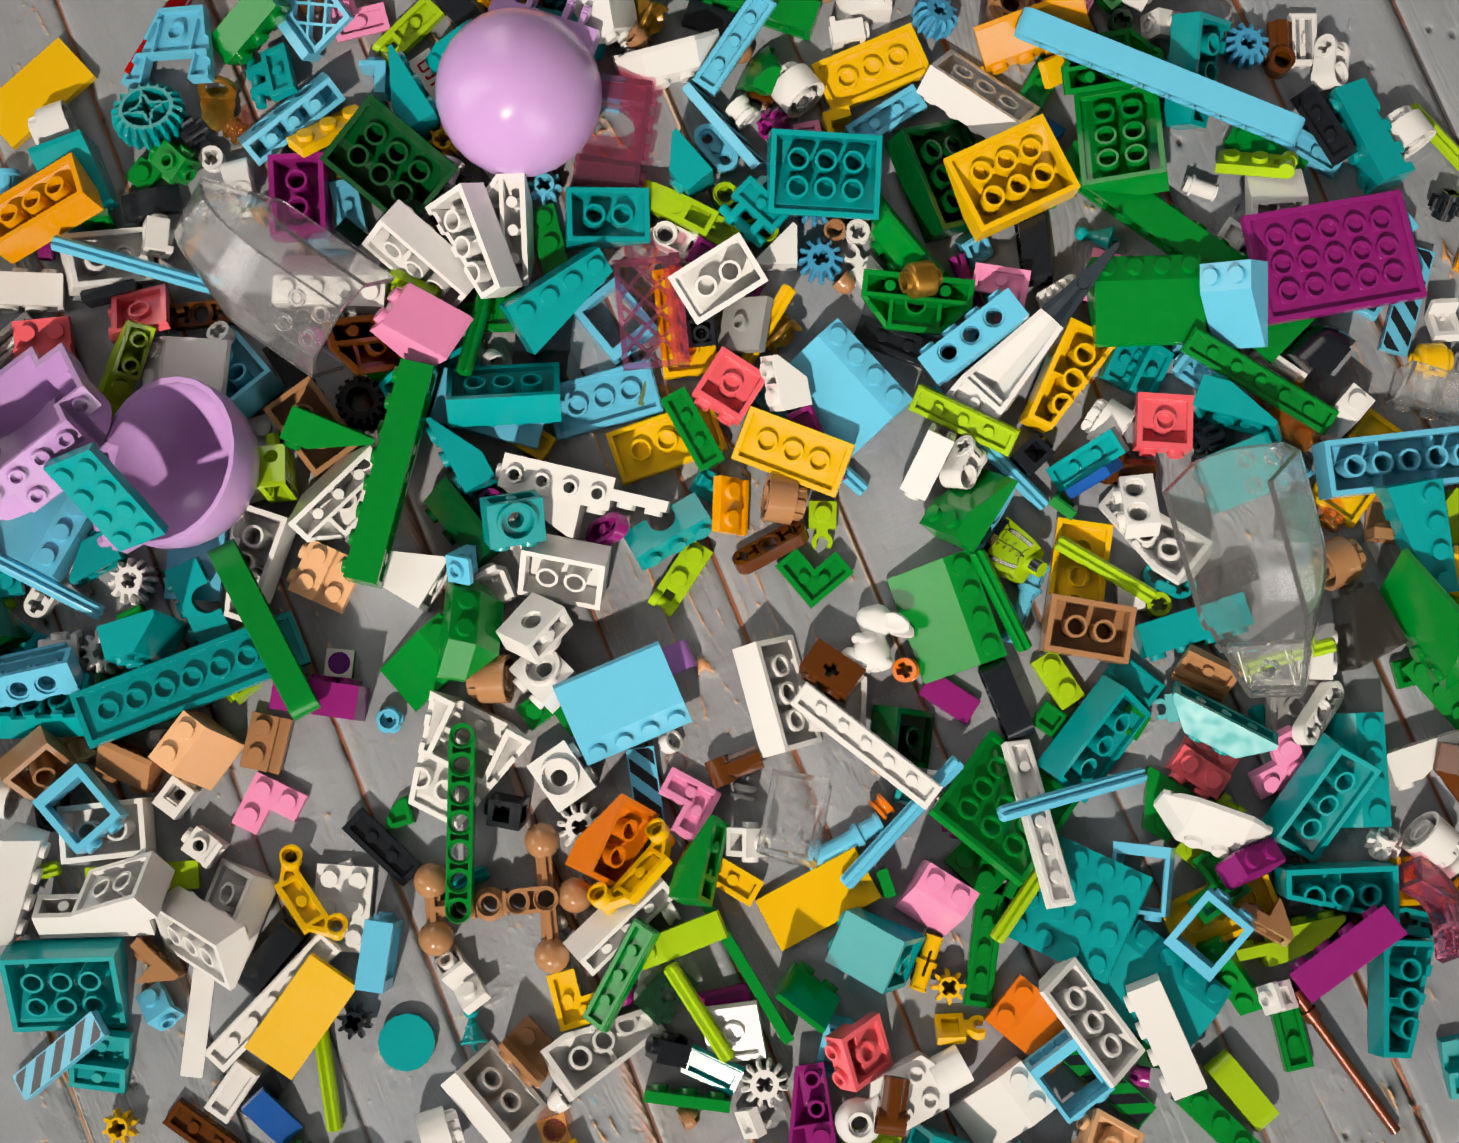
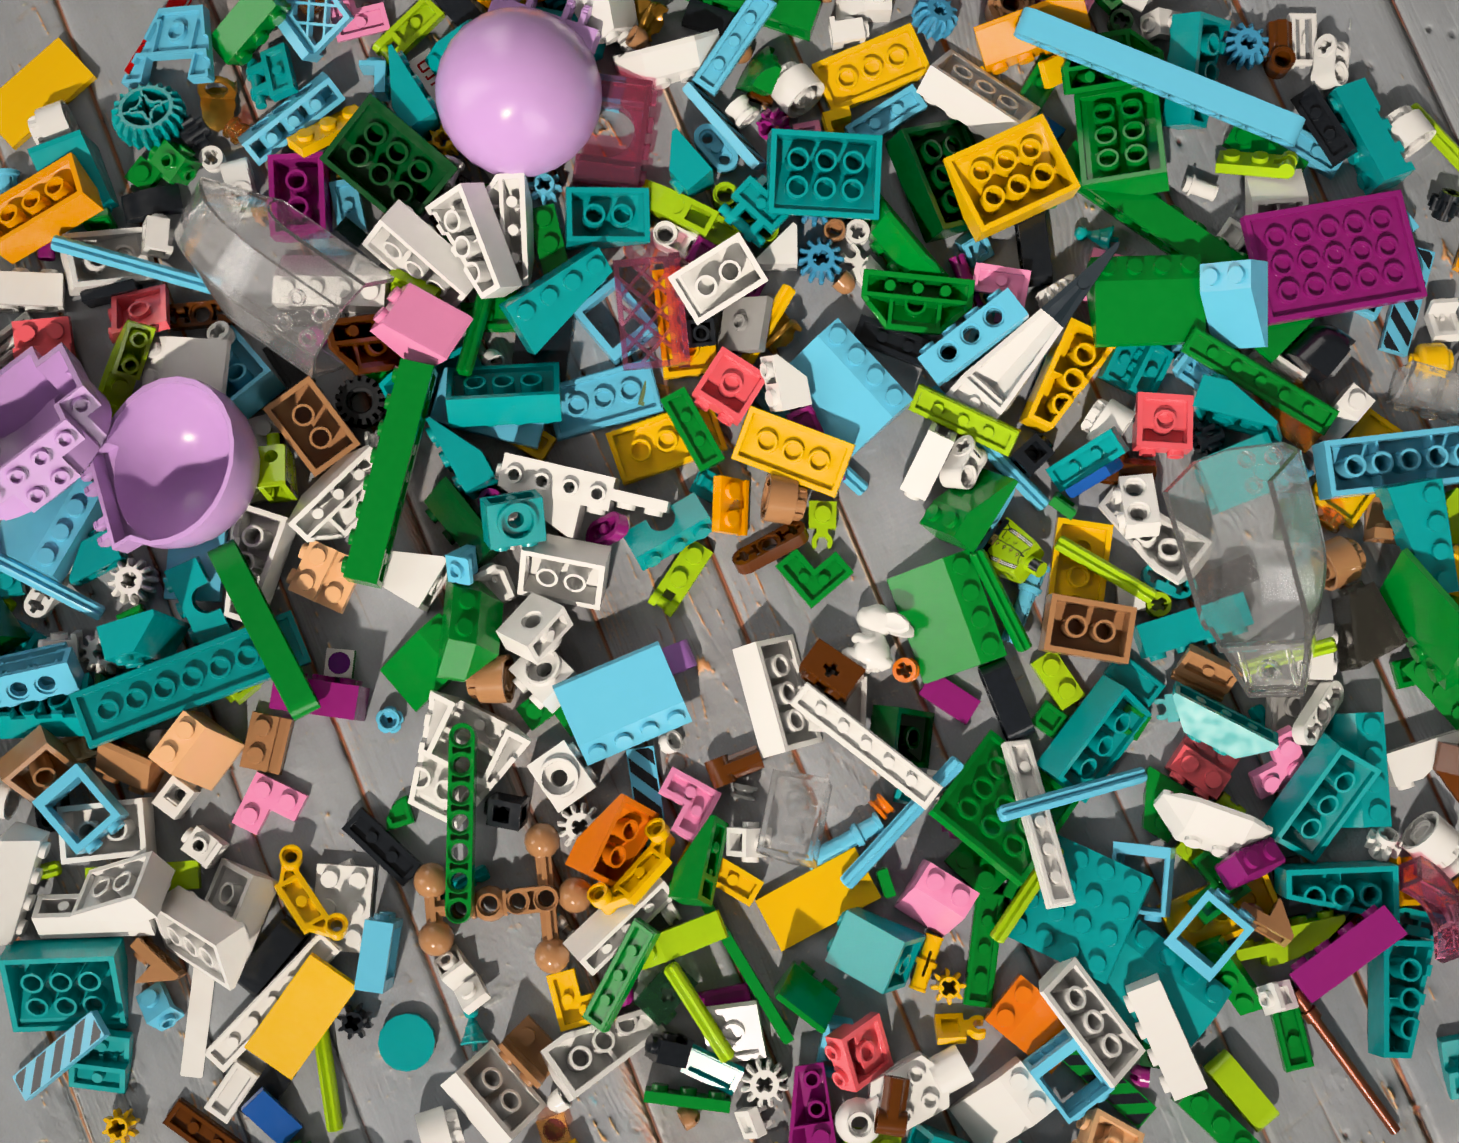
teal plate [43,442,169,552] -> none
green slope [279,404,375,451] -> none
pearl gold head [899,260,943,299] -> none

